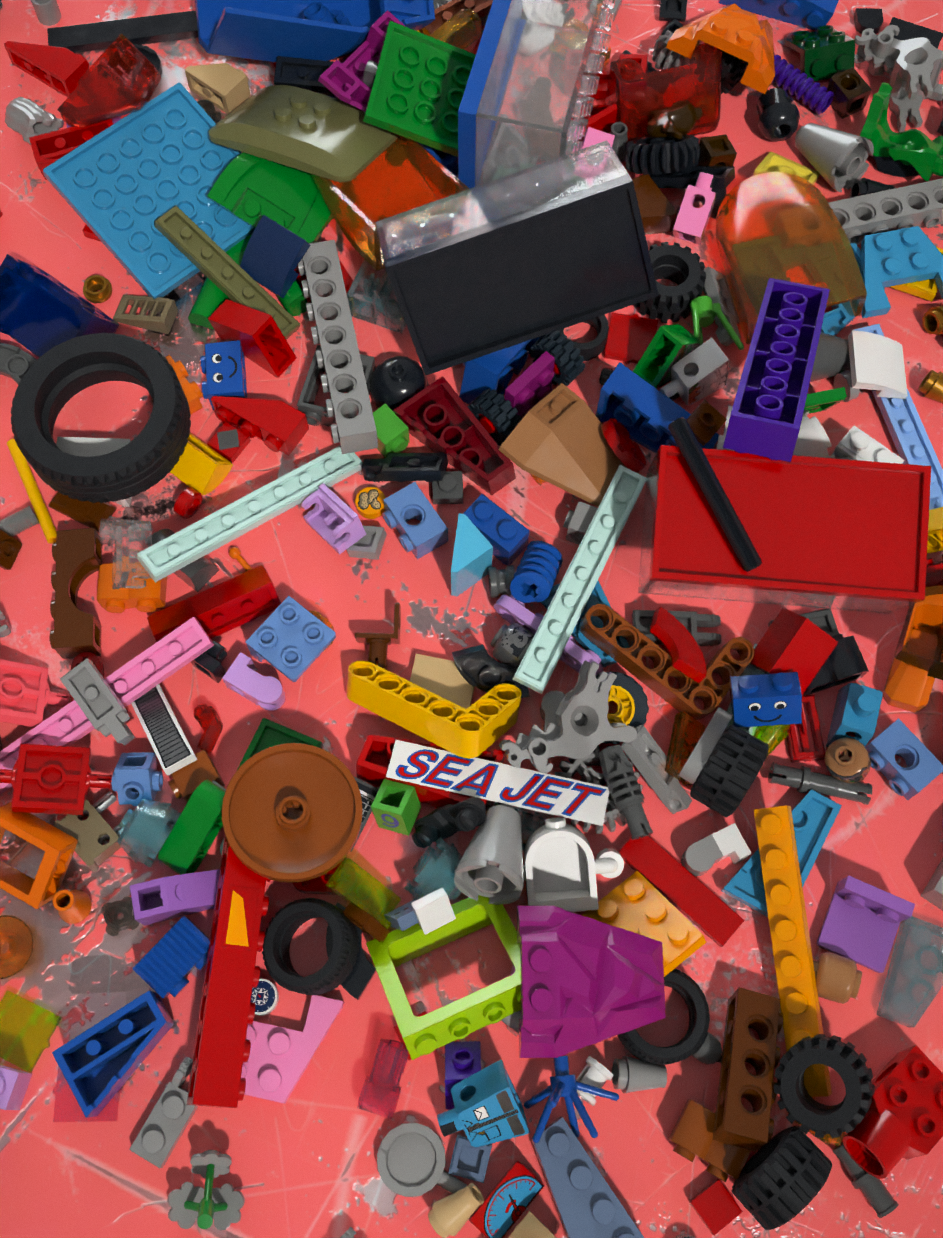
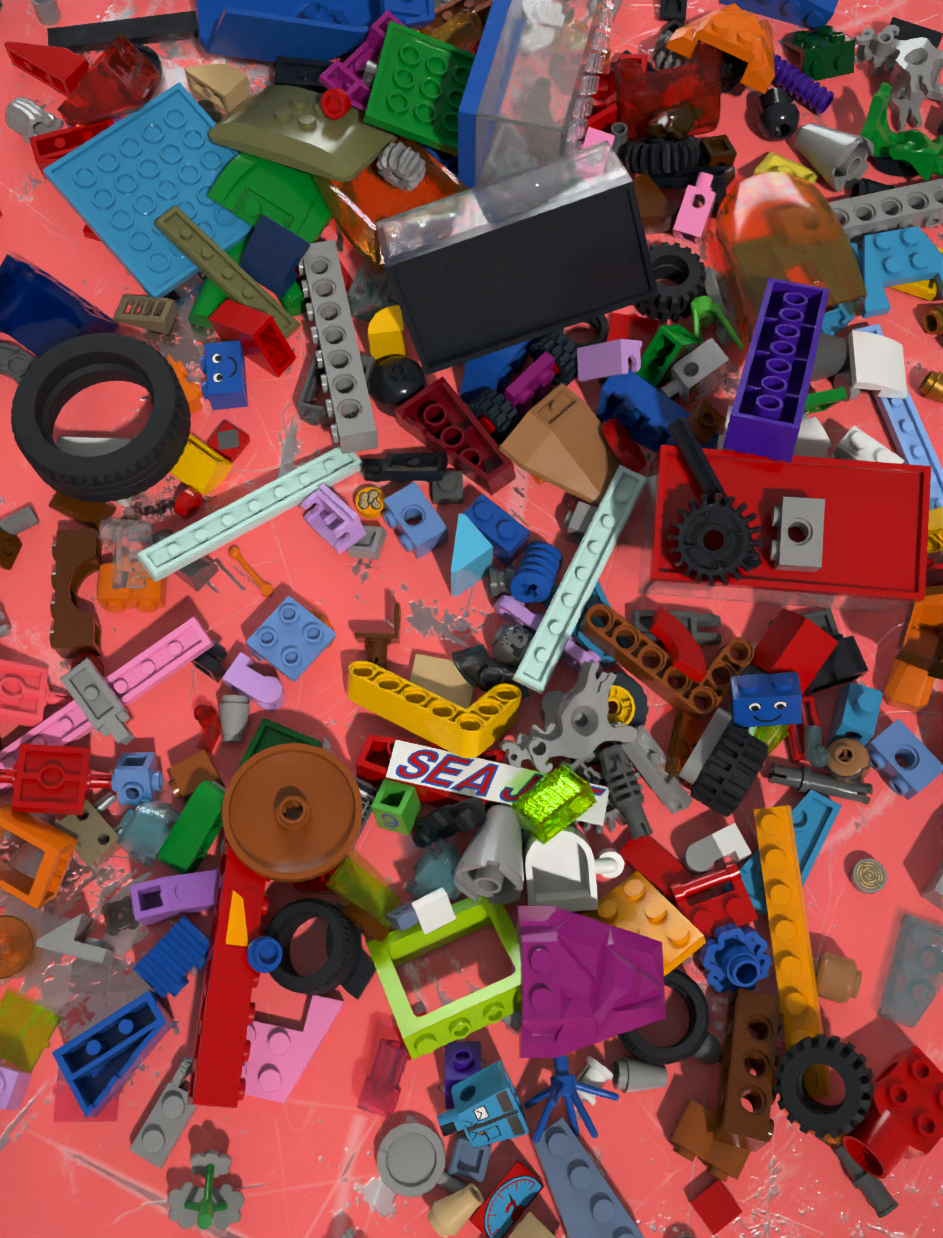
yellow bar [7,439,57,544] -> none
orange cone [53,889,92,924] -> none
pearl gold plate [83,275,113,303] -> none
tile [131,684,198,776] -> none
red panel [147,565,281,642] -> none
red slope [211,396,309,456] -> none
tile [251,978,279,1016] -> none
bright green brick [373,404,410,458] -> none
black tyre [732,1126,832,1230] -> none
medium lavender bracket [816,875,915,973] -> none
dark brown brick [827,67,872,119] -> none
black tile [854,8,883,34] -> none
none -> light grey slope [35,913,115,967]
none -> light grey cone [218,695,251,743]
none -> blue plate [246,936,282,973]
none -> red tile [320,87,351,120]
none -> yellow brick [368,305,406,366]
none -> light grey gear [376,142,427,191]
none -> clear neon green brick [512,764,597,845]
none -> lavender hinge [577,339,642,382]
none -> black gear [668,493,763,586]
none -> red plate [669,860,758,939]
none -> blue plant [699,923,772,993]
none -> light grey brick [769,497,825,572]
none -> clear light blue arm [804,726,831,768]
none -> tile [850,859,887,894]

